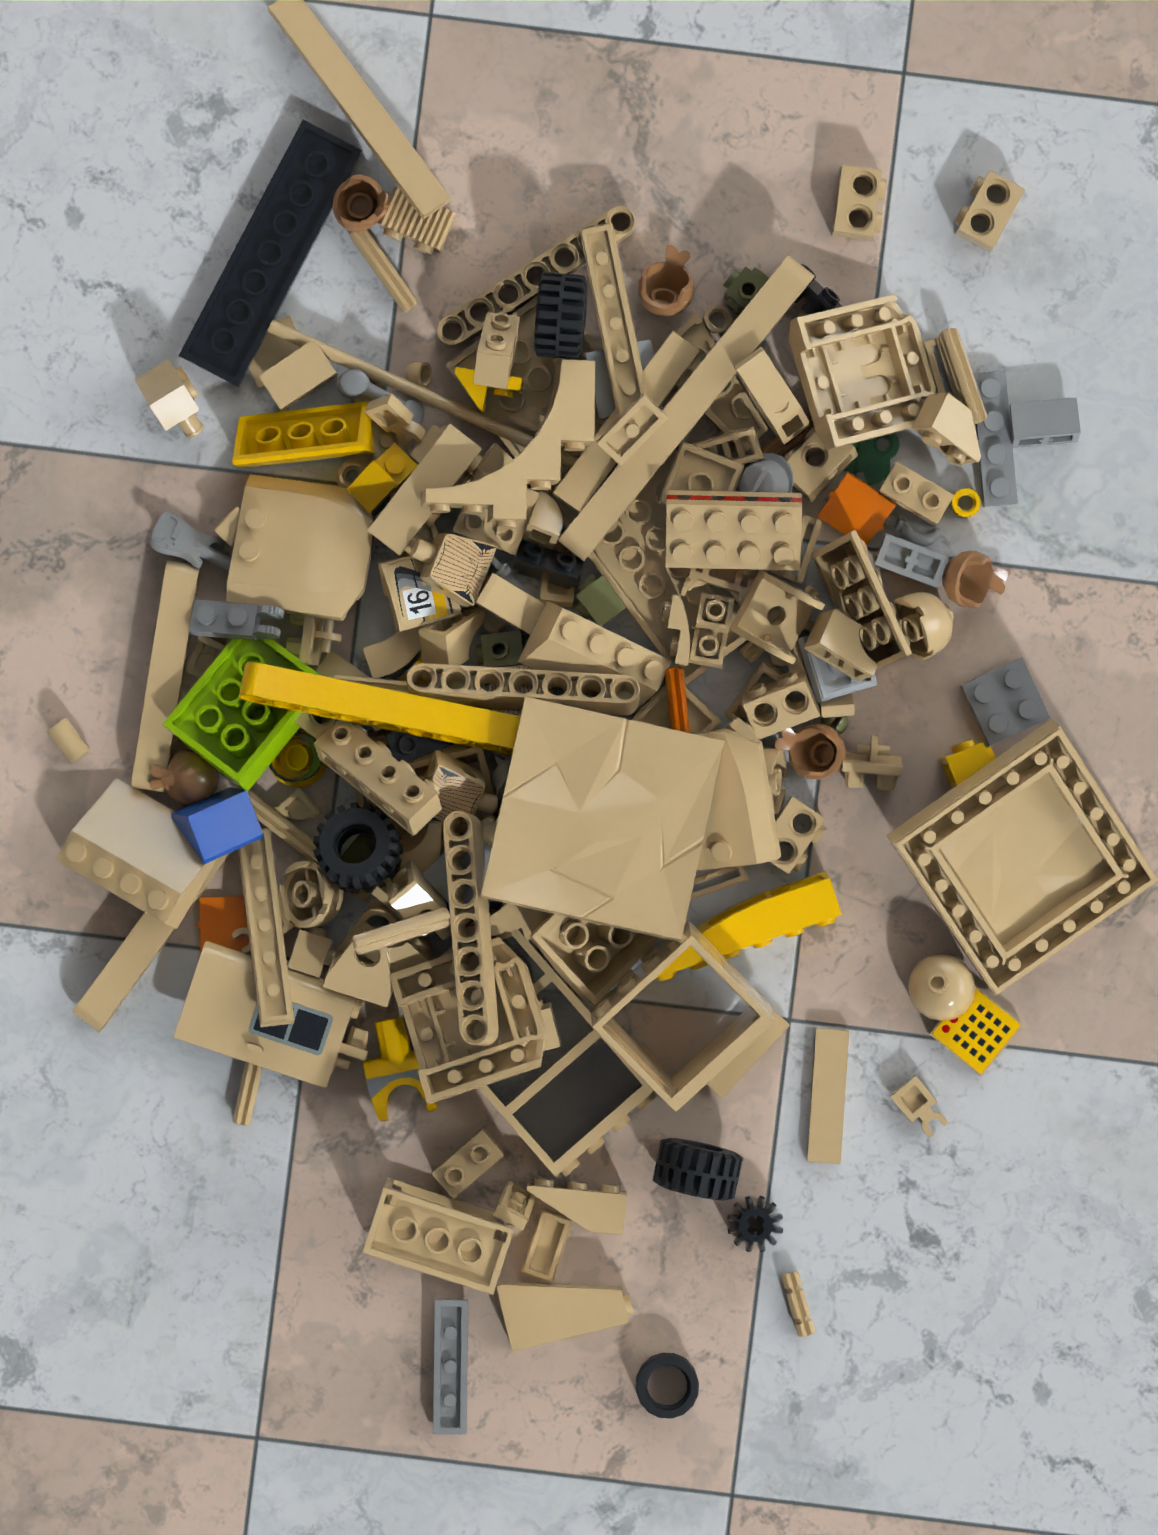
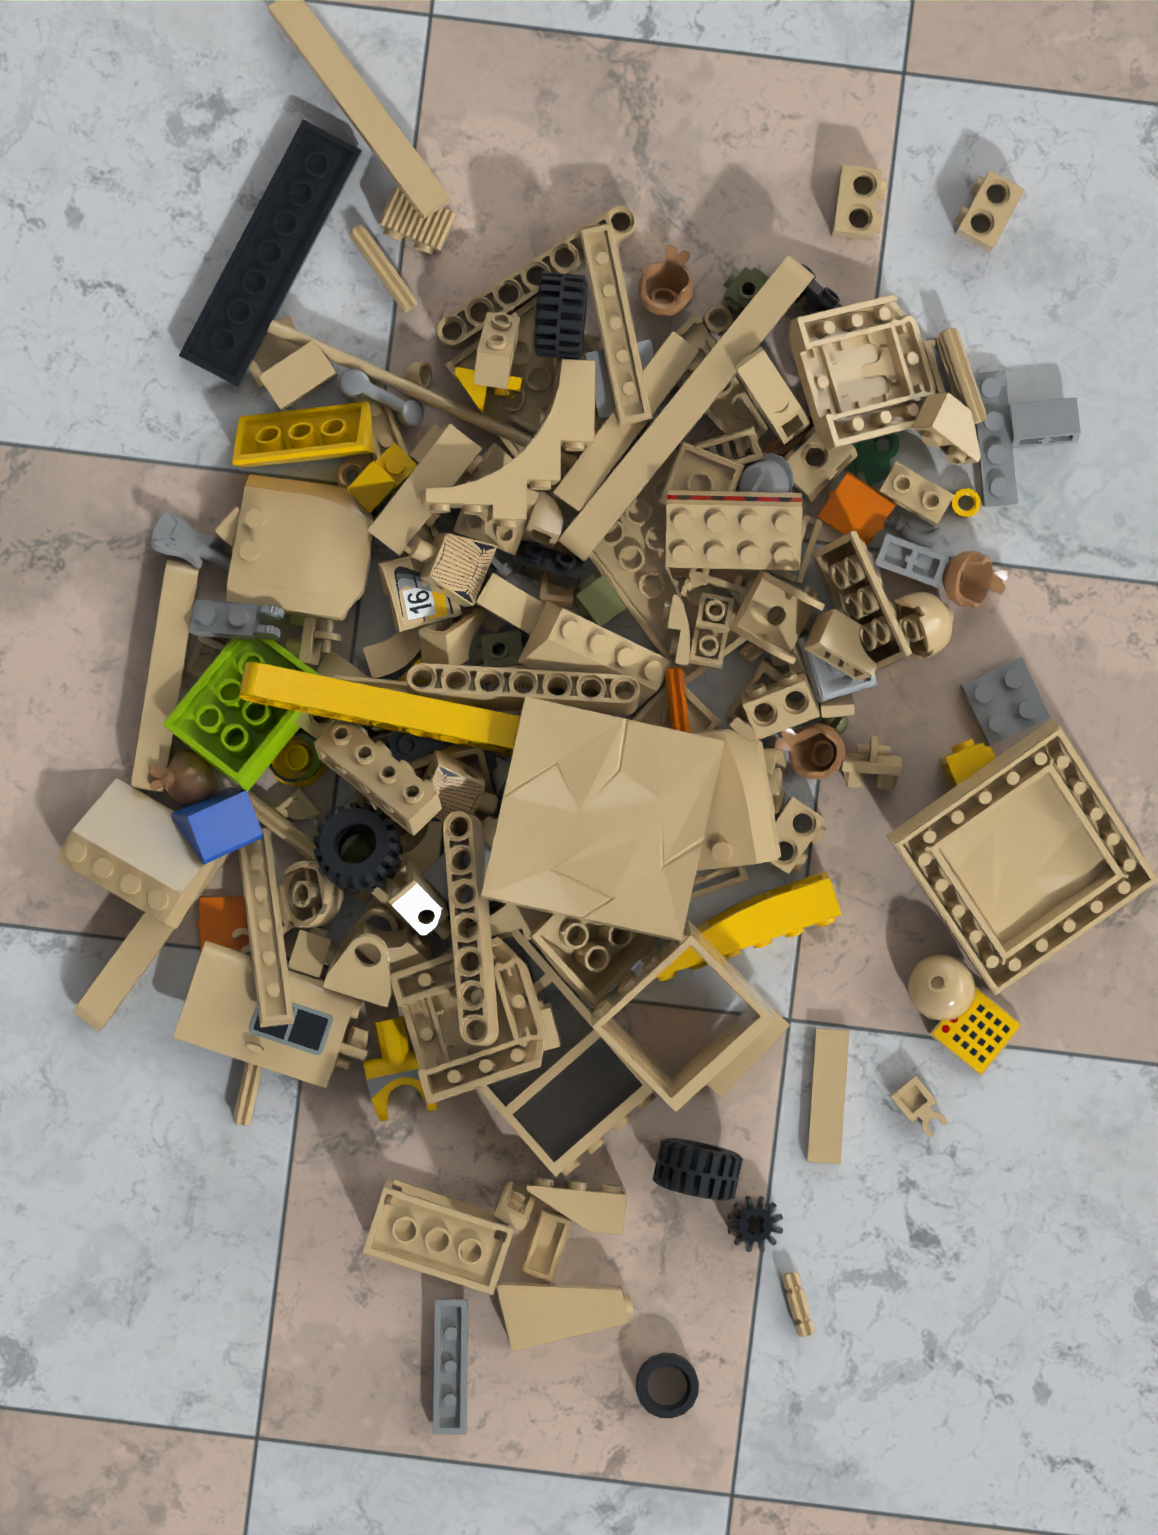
tan piece [47,718,91,765] -> none
tan brick [135,358,204,438] -> none
medium nougat hat [332,174,388,232] -> none
tan axle [352,907,451,955] -> none
tan plate [365,394,426,447] -> none
tan brick [431,1127,505,1199] -> none
tan plate [596,393,668,466] -> none

